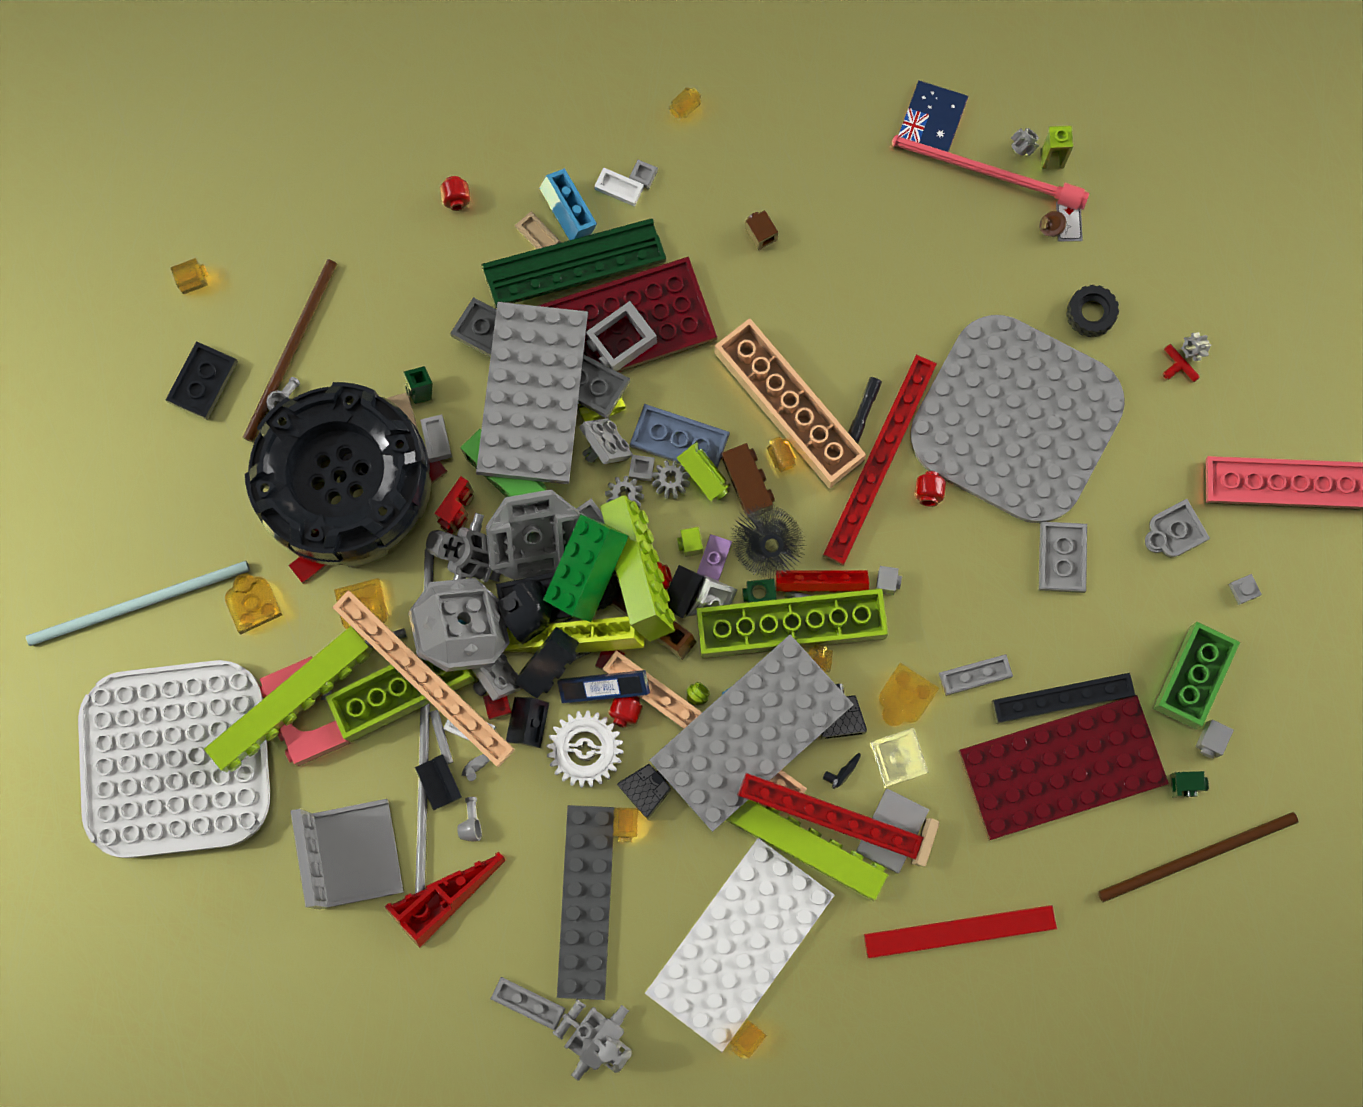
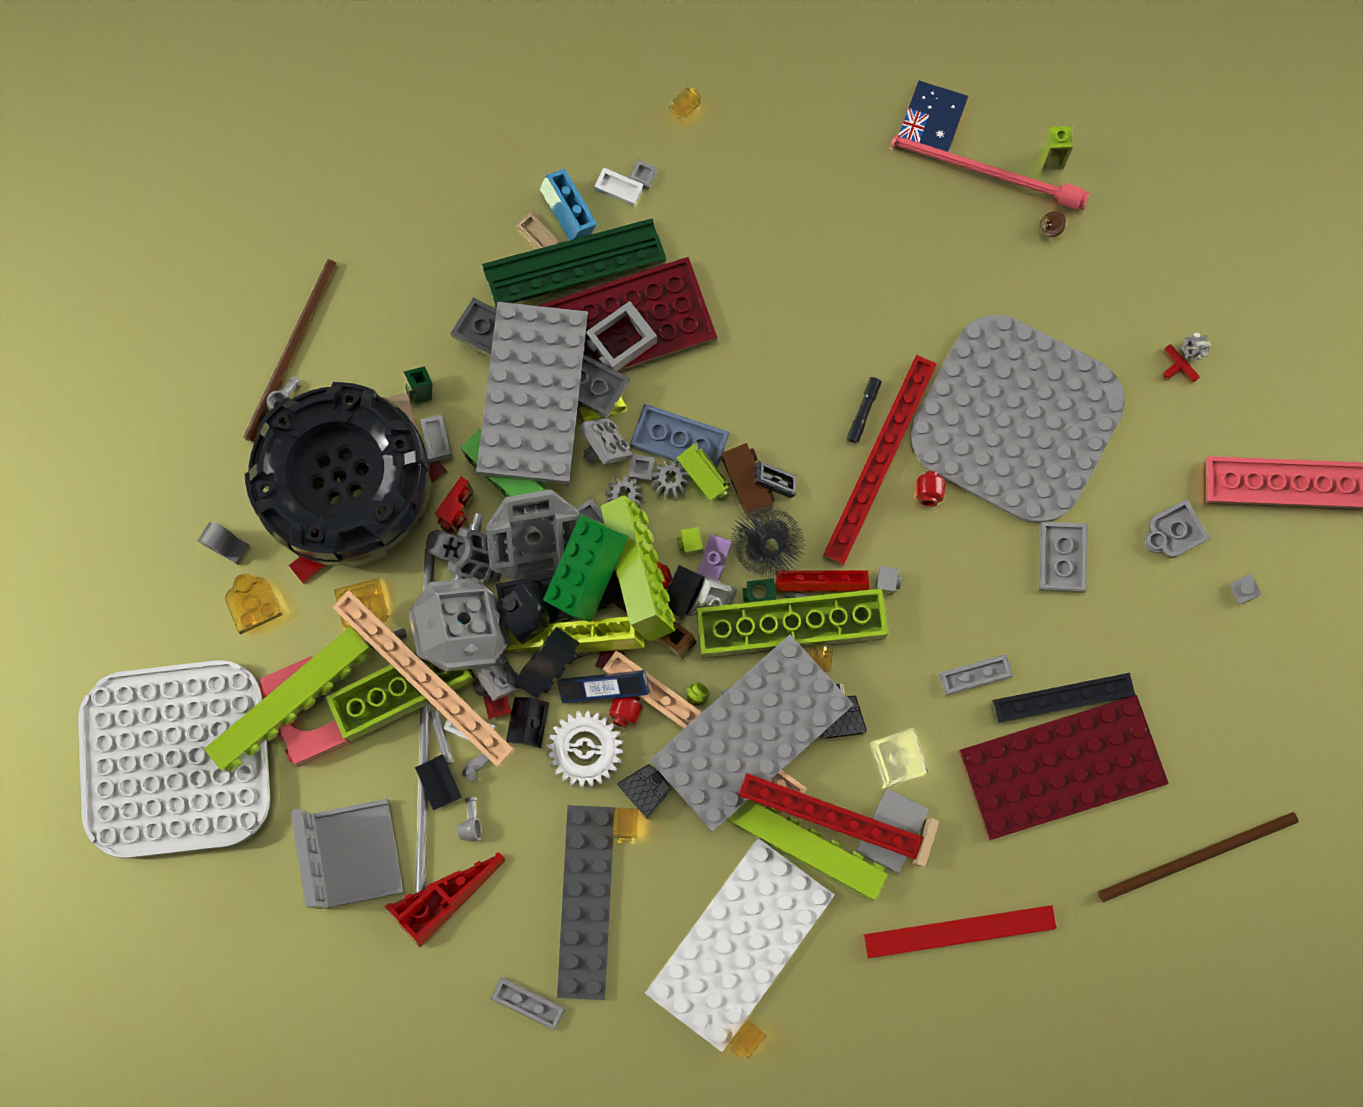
light aqua piece [26,561,250,646] -> none
black plate [166,341,238,420] -> none
clear yellow brick [170,258,209,295] -> none
red head [440,176,470,211] -> none
light grey piece [552,999,632,1081] -> none
light nougat brick [715,318,866,489] -> none
reddish brown brick [745,210,778,250] -> none
clear yellow brick [767,436,796,472] -> none
black bar [823,753,861,789] -> none
clear yellow plate [879,663,939,726] -> none
light grey gear [1011,128,1039,156] -> none
white sticker [1056,202,1083,241] -> none
black tyre [1066,285,1119,337] -> none
bright green brick [1153,622,1240,729] -> none
dark green brick [1170,771,1209,798] -> none
light grey brick [1196,719,1234,759] -> none
none -> light grey tile [198,522,250,565]
none -> black tile [754,461,796,498]

